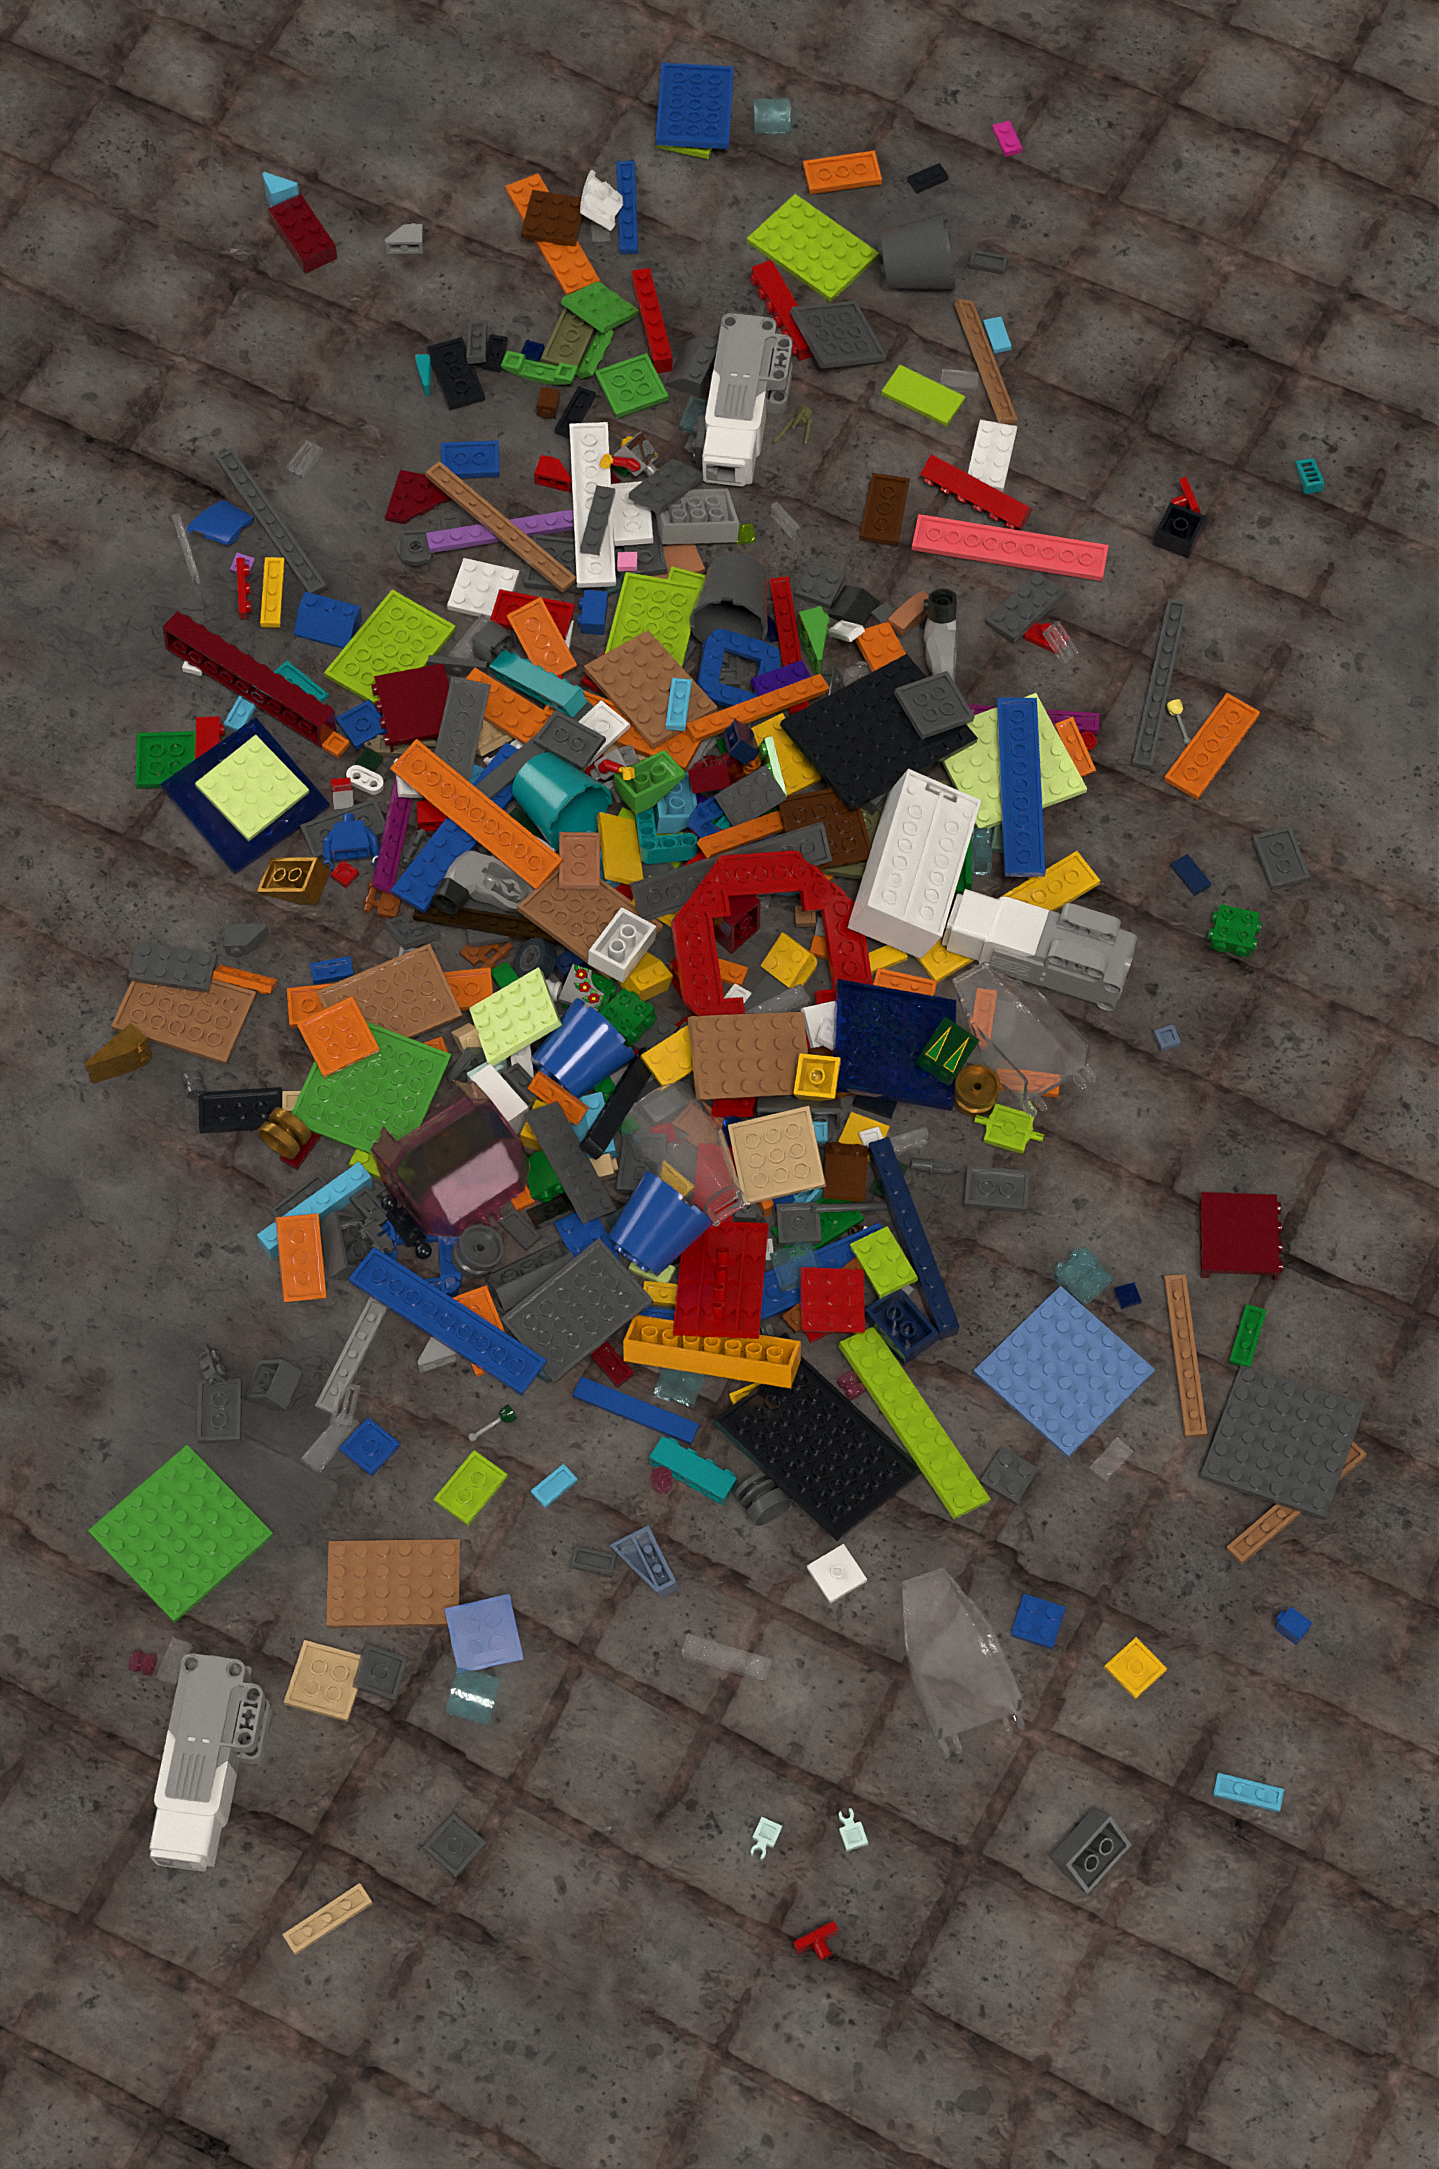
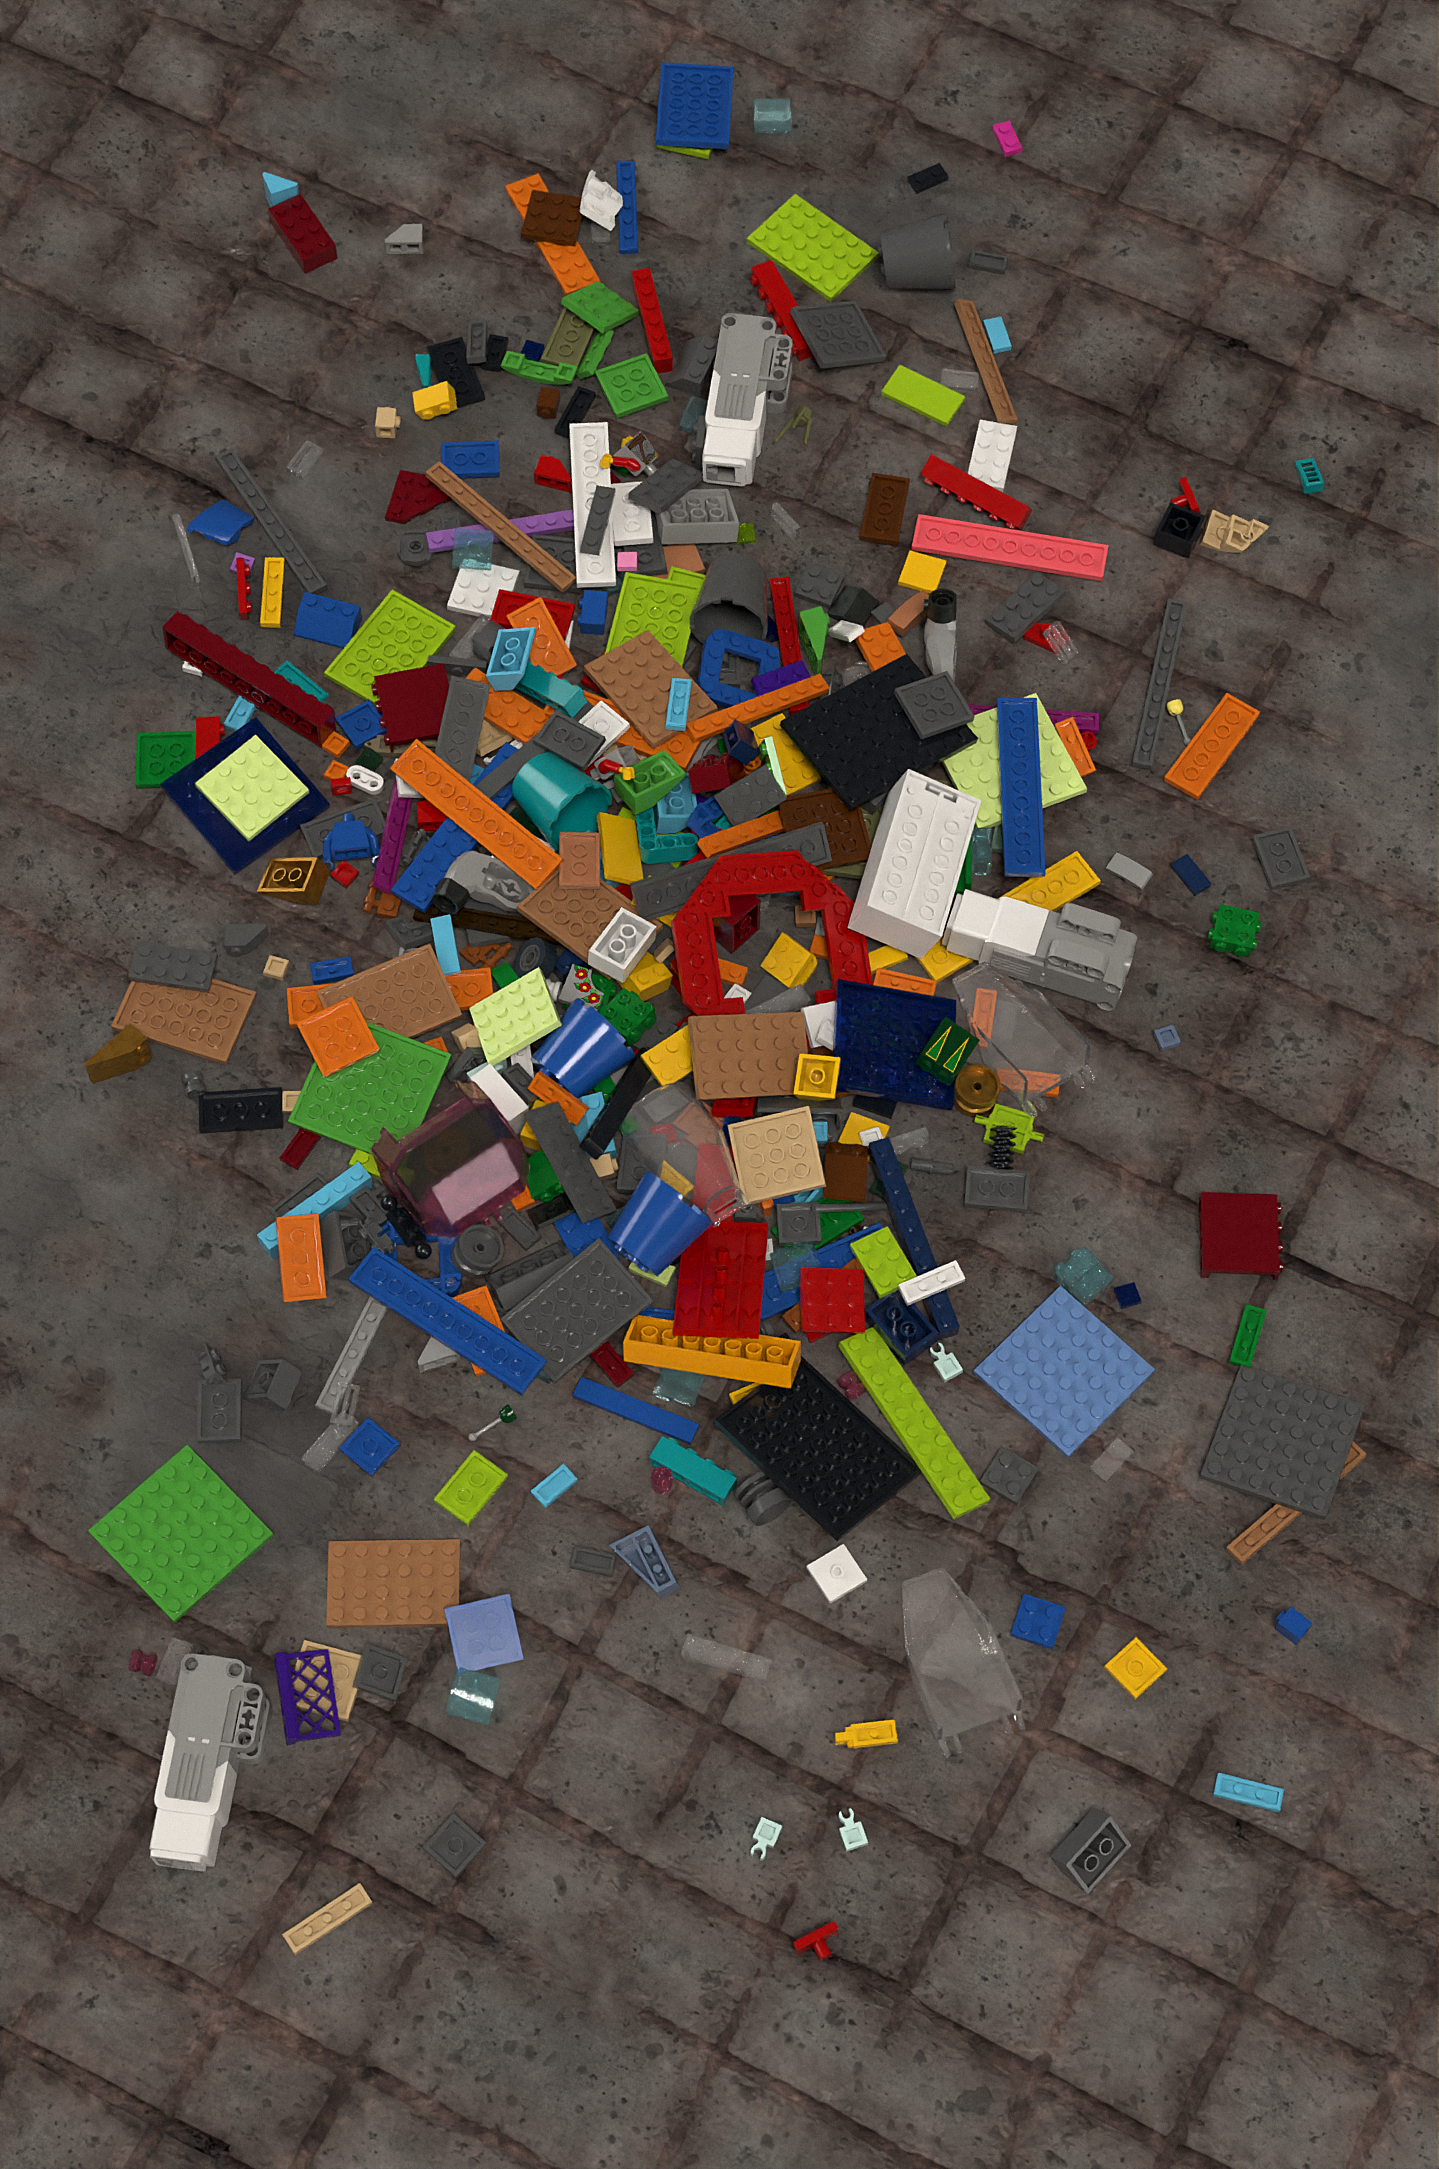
orange plate [212,964,278,994] -> none
pearl gold wheel [257,1107,312,1159] -> none
light grey tile [333,790,354,813] -> none
yellow plate [643,1281,678,1307] -> none
orange plate [803,151,882,194] -> none
medium nougat plate [1164,1274,1207,1438] -> none
none -> tan tile [263,955,290,981]
none -> dark purple fence [274,1649,341,1745]
none -> orange tile [323,760,350,781]
none -> tan brick [375,407,401,438]
none -> yellow brick [413,381,457,420]
none -> medium azure tile [430,914,462,976]
none -> clear light blue plate [452,528,494,570]
none -> medium azure slope [486,627,536,691]
none -> tan tile [654,937,674,963]
none -> yellow hinge [834,1719,898,1749]
none -> yellow tile [898,550,947,594]
none -> white plate [898,1260,965,1306]
none -> light aqua plate [930,1343,963,1383]
none -> black piece [987,1125,1017,1170]
none -> light grey slope [1106,852,1153,890]
none -> tan slope [1200,510,1269,553]

